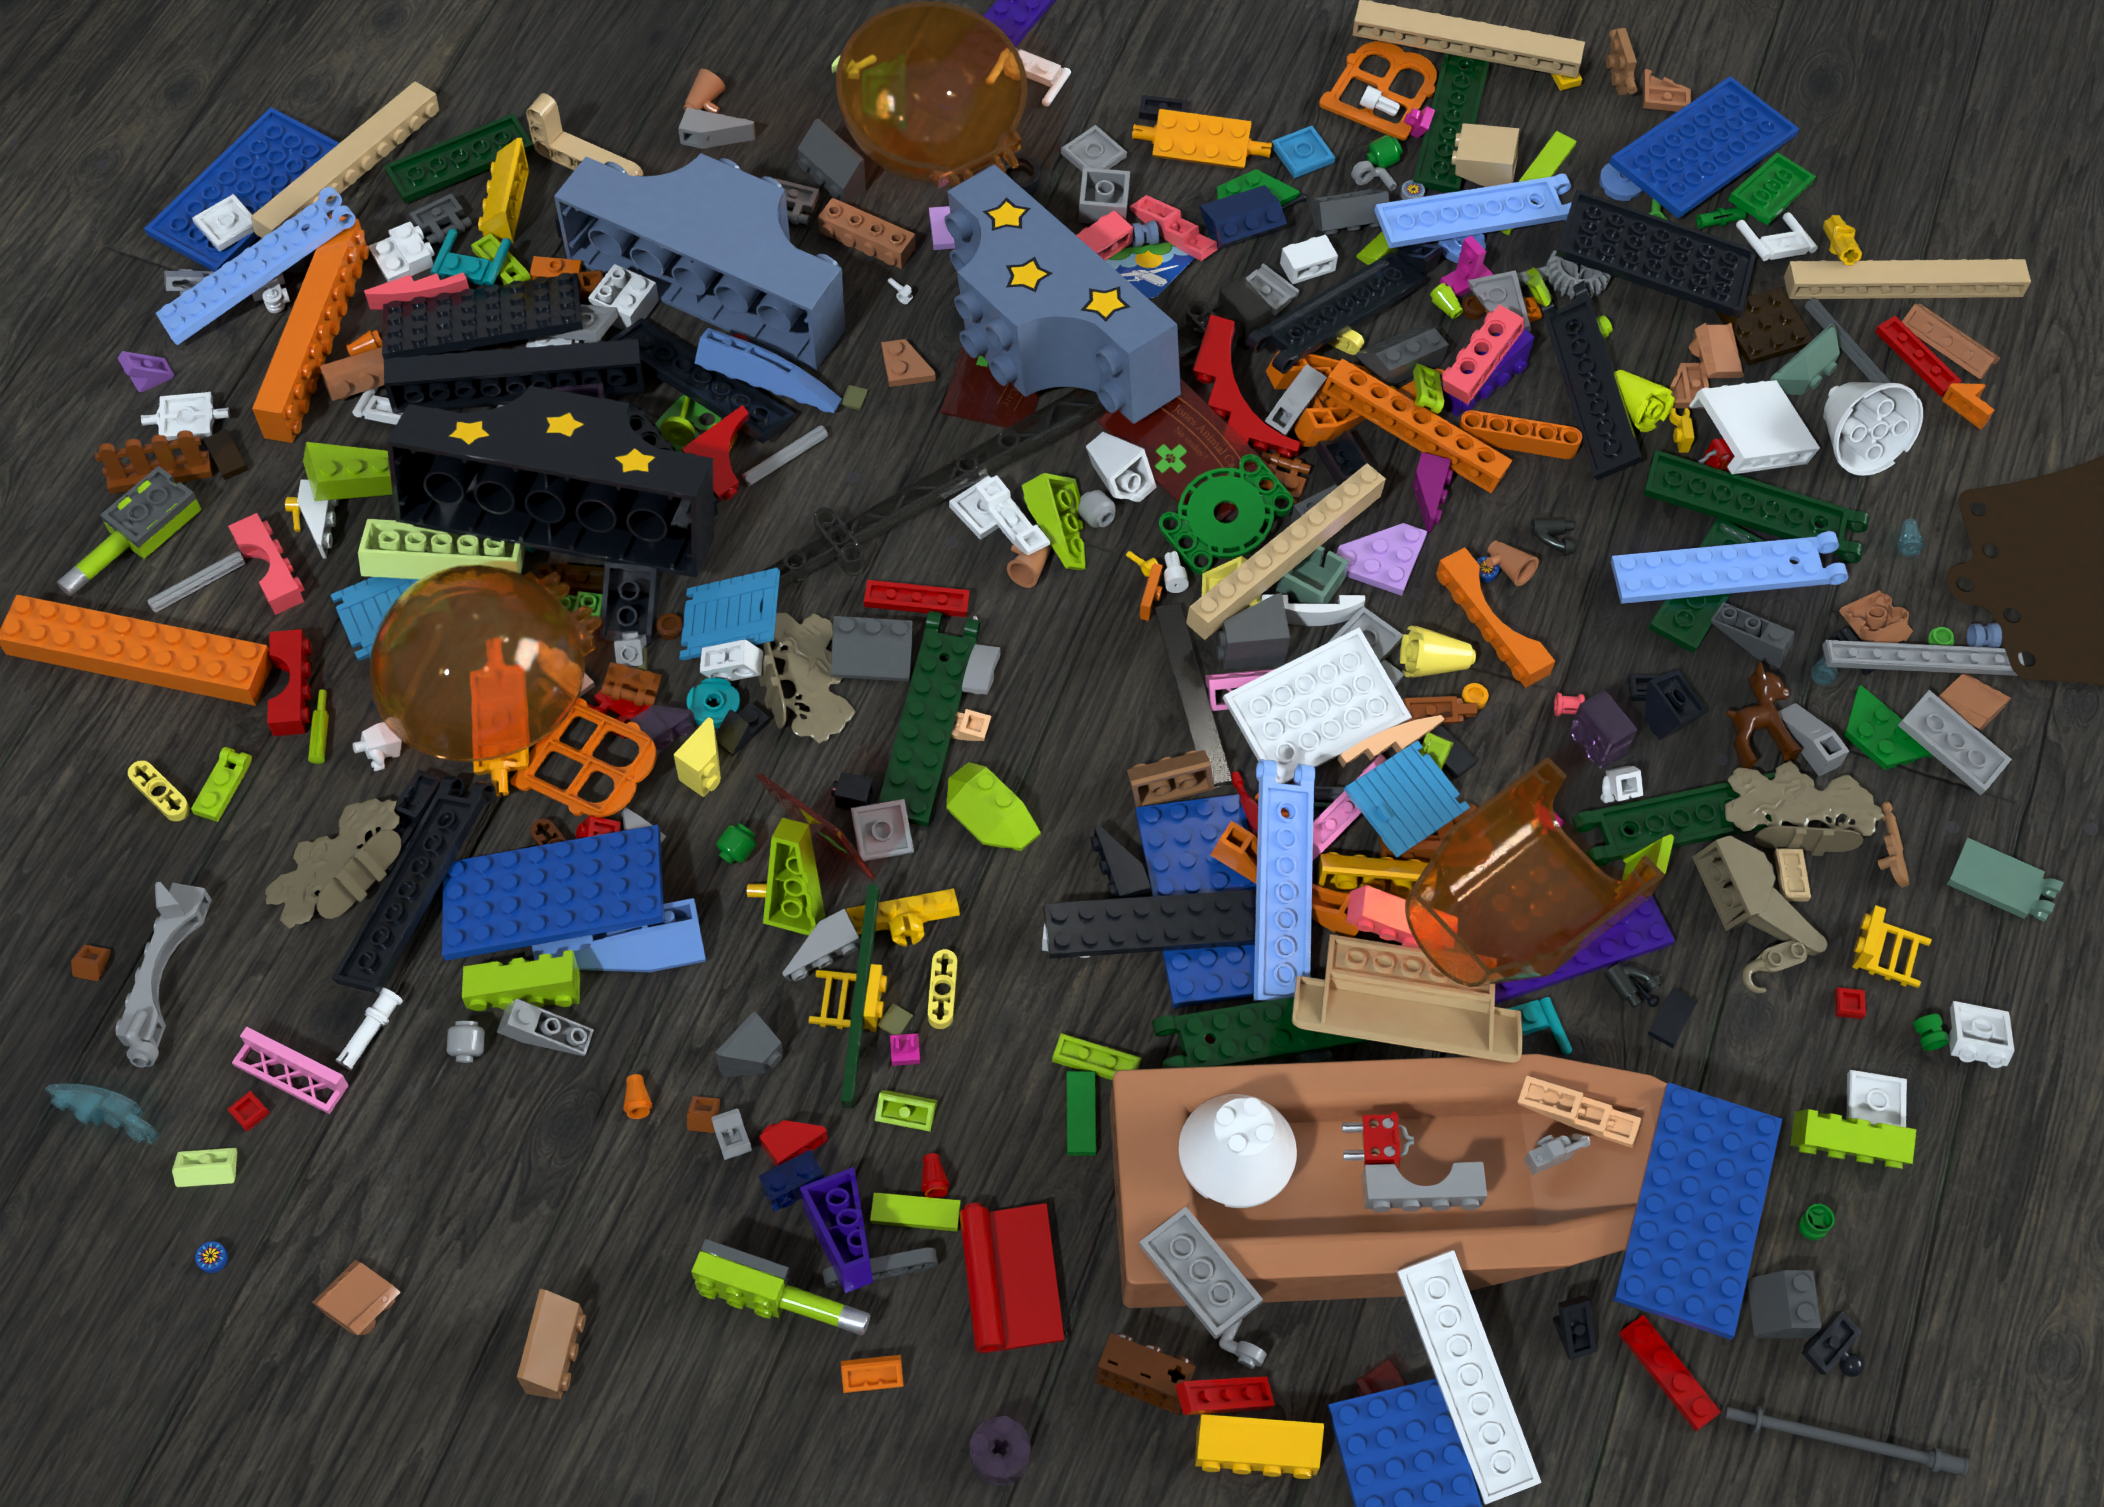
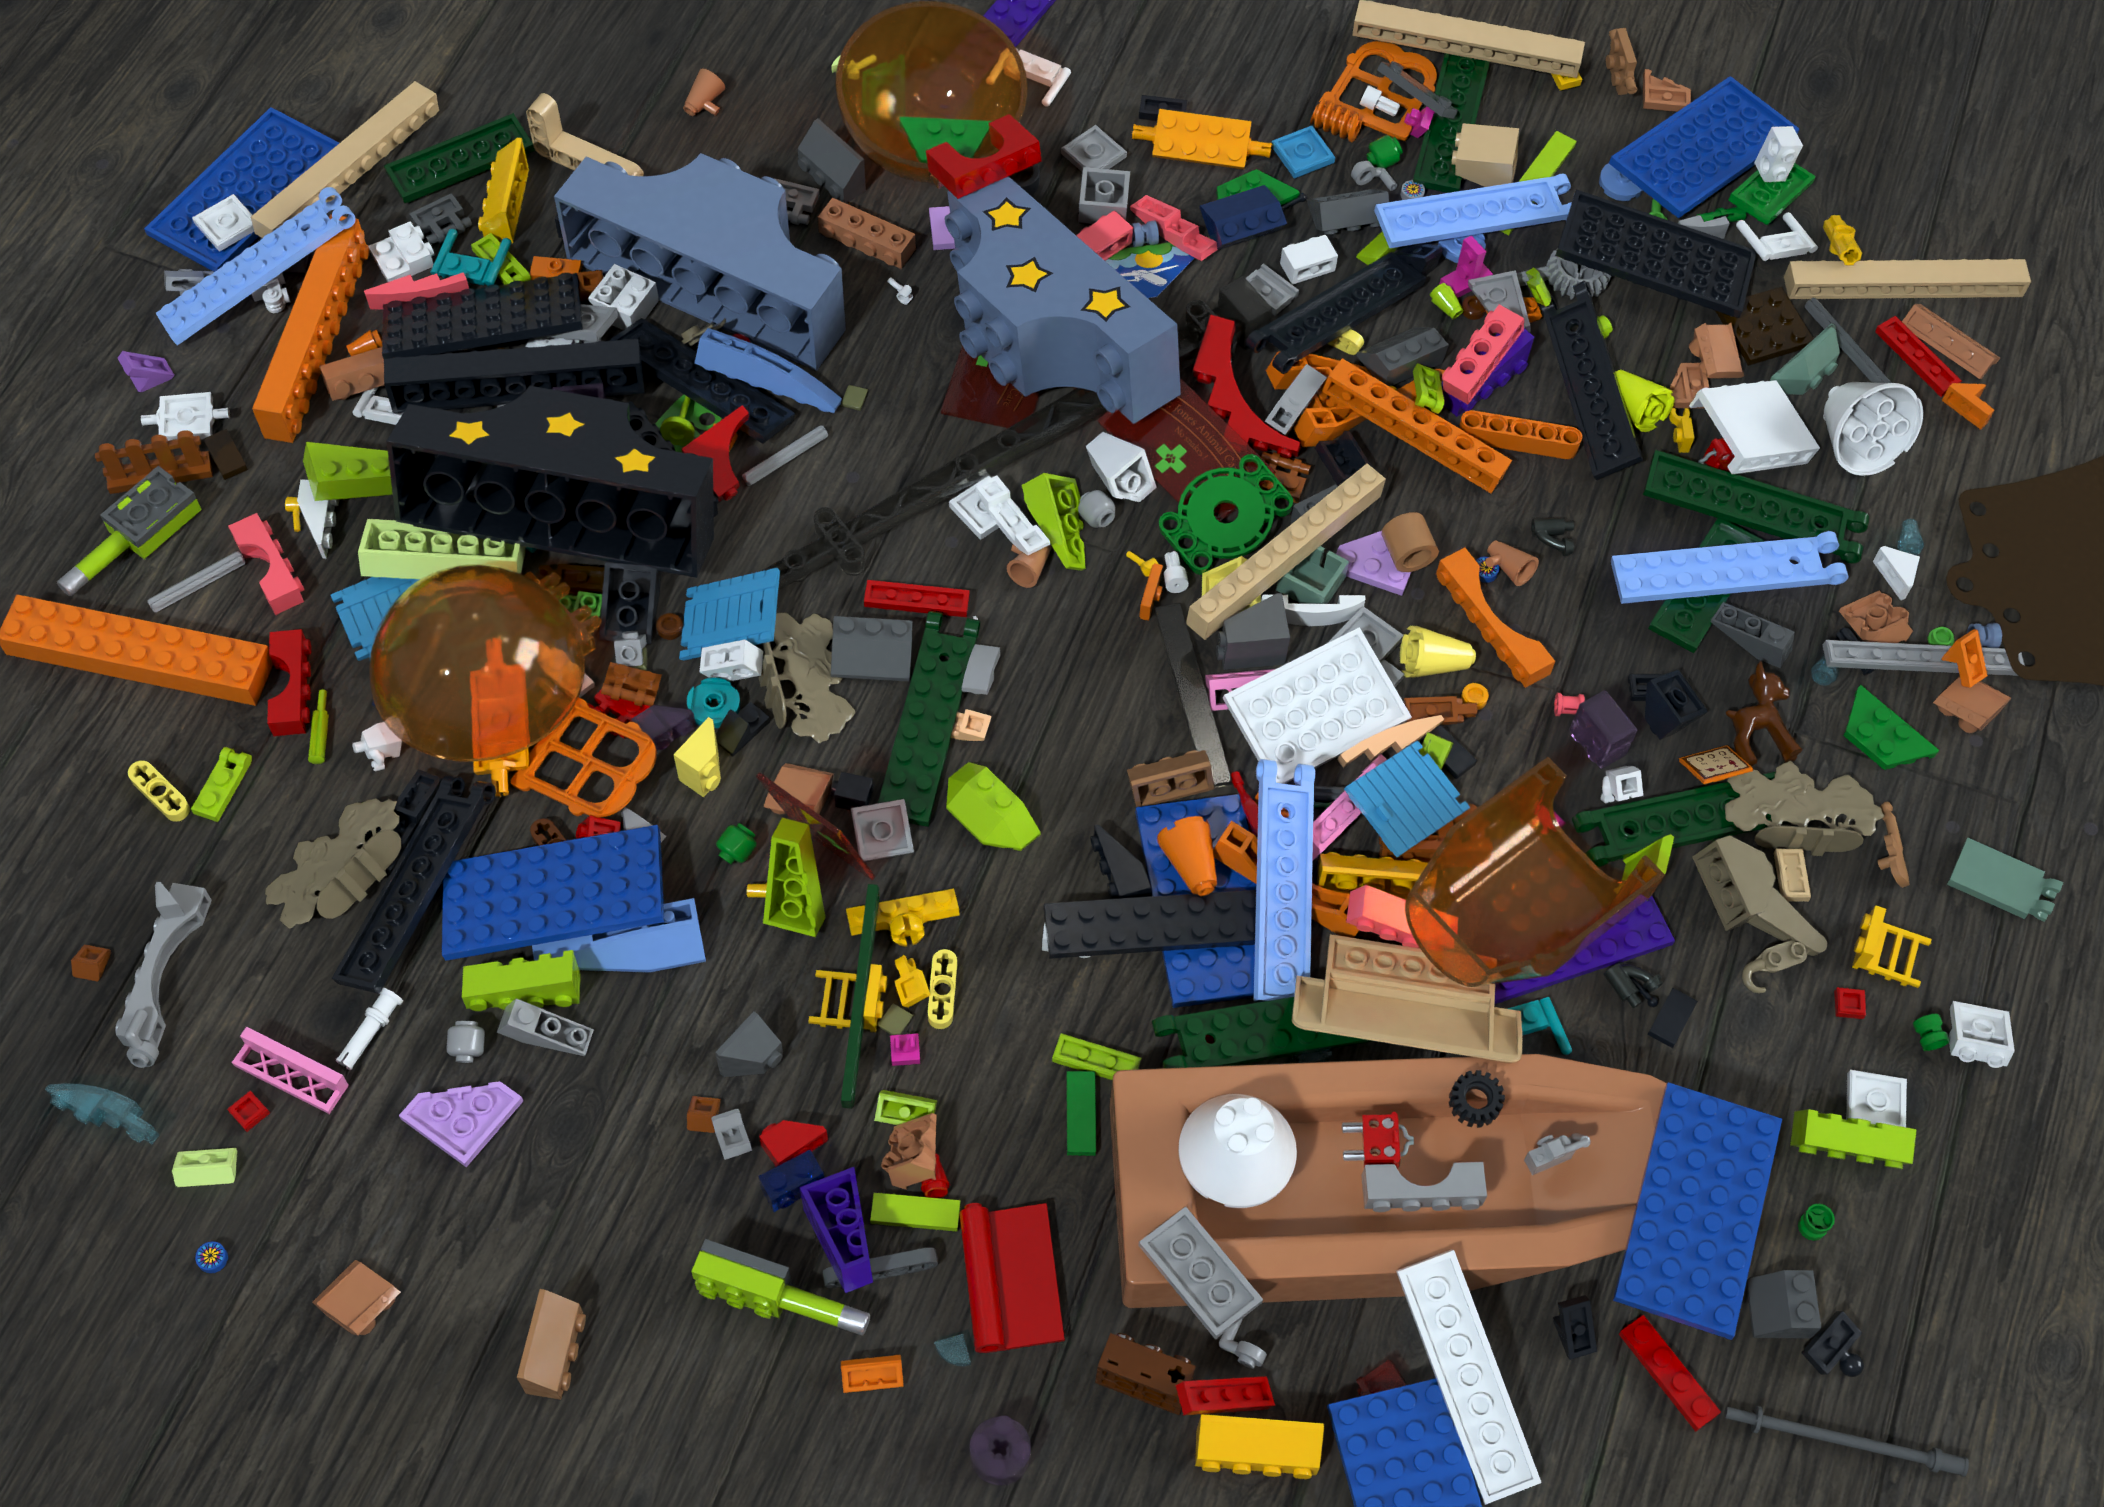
orange cone [623,1074,652,1119] -> none
light grey slope [678,108,756,149] -> none
light grey slope [782,909,861,982] -> none
nougat wing [881,339,936,387] -> none
magenta slope [1413,452,1453,533] -> none
light nougat slope [1518,1076,1641,1148] -> none
light grey slope [1778,703,1849,776] -> none
light grey plate [1898,690,2012,795] -> none
none -> lavender plate [399,1081,523,1167]
none -> dark tan plate [681,318,726,346]
none -> nougat slope [764,763,834,823]
none -> nougat slope [881,1113,936,1190]
none -> yellow plate [894,955,930,1008]
none -> green wing [900,117,992,165]
none -> red arch [926,114,1042,199]
none -> clear light blue tile [934,1334,971,1366]
none -> orange cone [1157,816,1217,896]
none -> orange piece [1310,98,1362,142]
none -> dark grey plate [1377,61,1458,119]
none -> medium nougat piece [1381,512,1439,572]
none -> black tyre [1449,1070,1505,1128]
none -> light grey slope [1678,215,1730,239]
none -> piece [1679,745,1753,784]
none -> white brick [1754,126,1803,182]
none -> white slope [1873,546,1920,600]
none -> orange slope [1941,629,1988,688]

